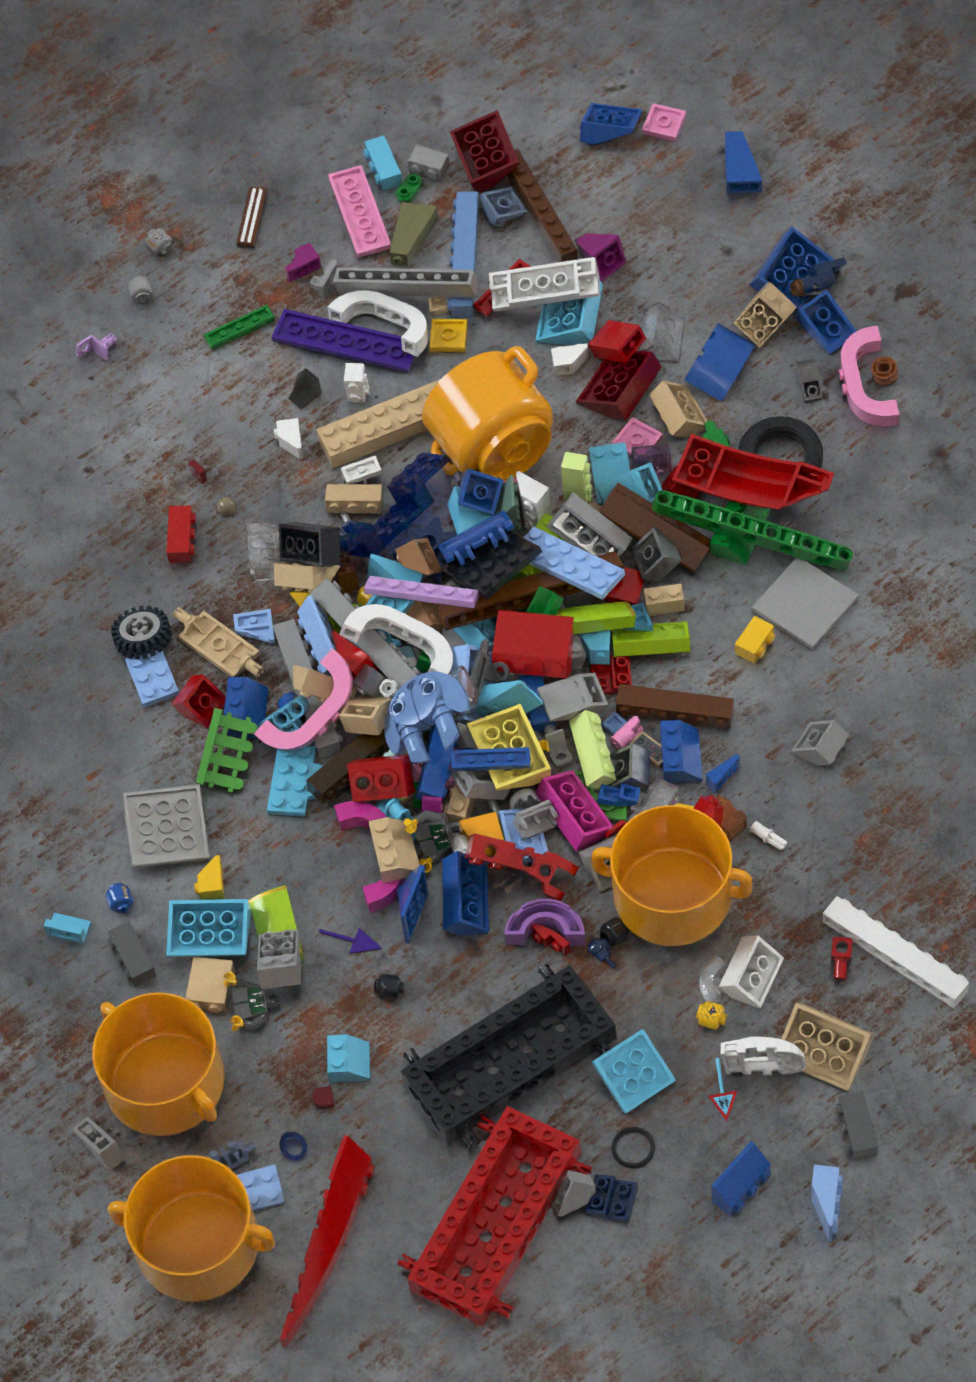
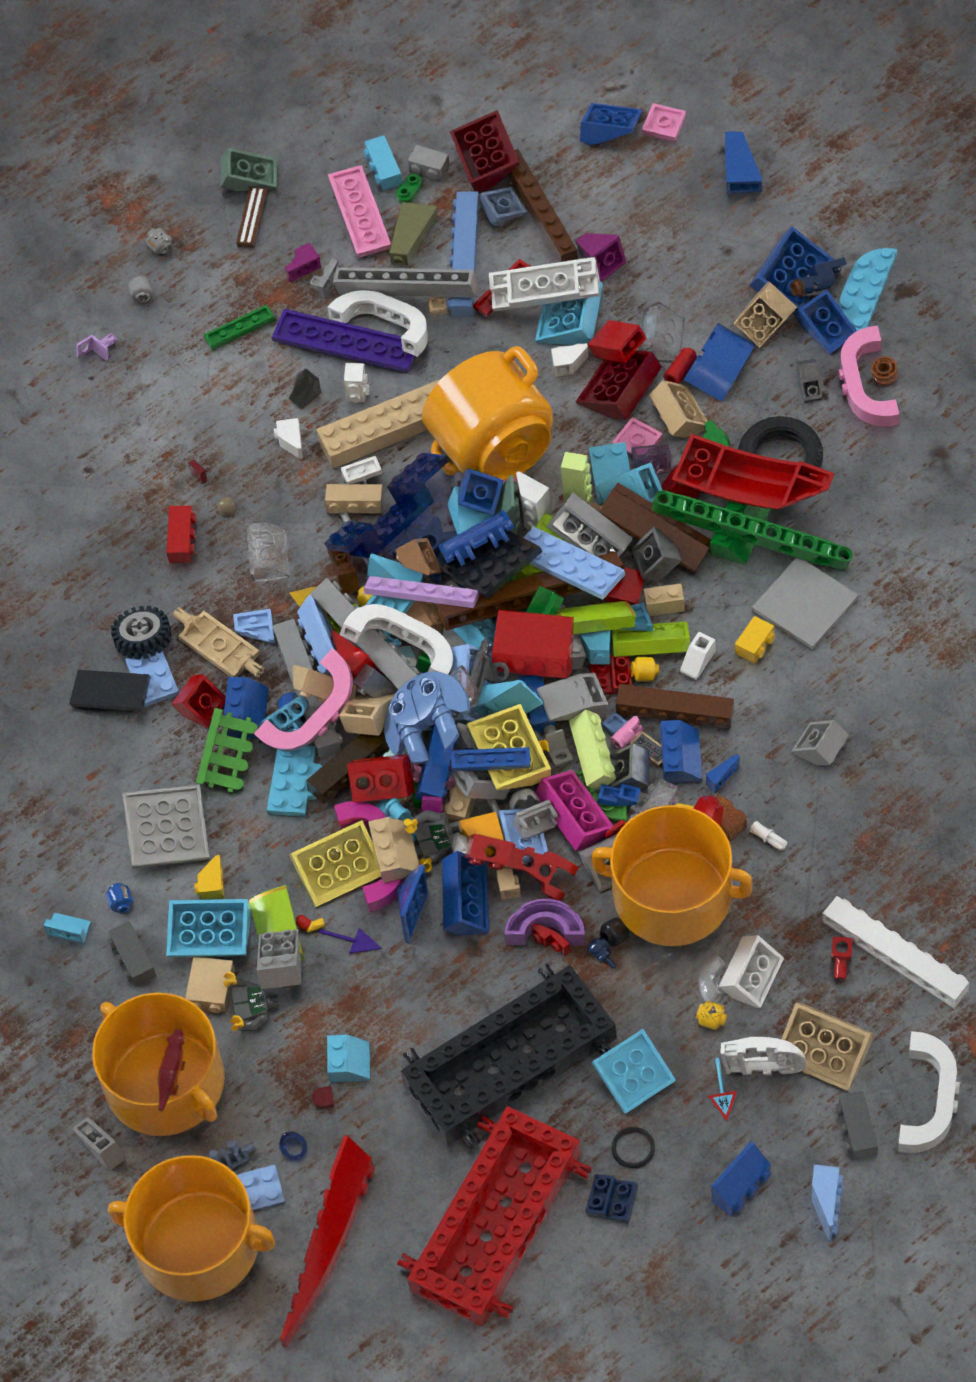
tan slope [274,562,340,592] -> none
black brick [279,522,341,567] -> none
black head [374,974,404,1001] -> none
white plate [379,679,398,698] -> none
yellow tile [429,319,468,352] -> none
light grey slope [552,1170,596,1217] -> none
none -> black tile [69,670,151,711]
none -> dark red animal [158,1029,186,1111]
none -> sand green slope [220,147,277,191]
none -> light yellow slope [289,820,381,907]
none -> arm [296,915,325,933]
none -> tan brick [496,867,521,900]
none -> yellow head [630,657,659,682]
none -> red brick [663,348,697,384]
none -> white slope [680,632,716,680]
none -> medium azure plate [839,248,897,331]
none -> white arch [898,1031,960,1153]

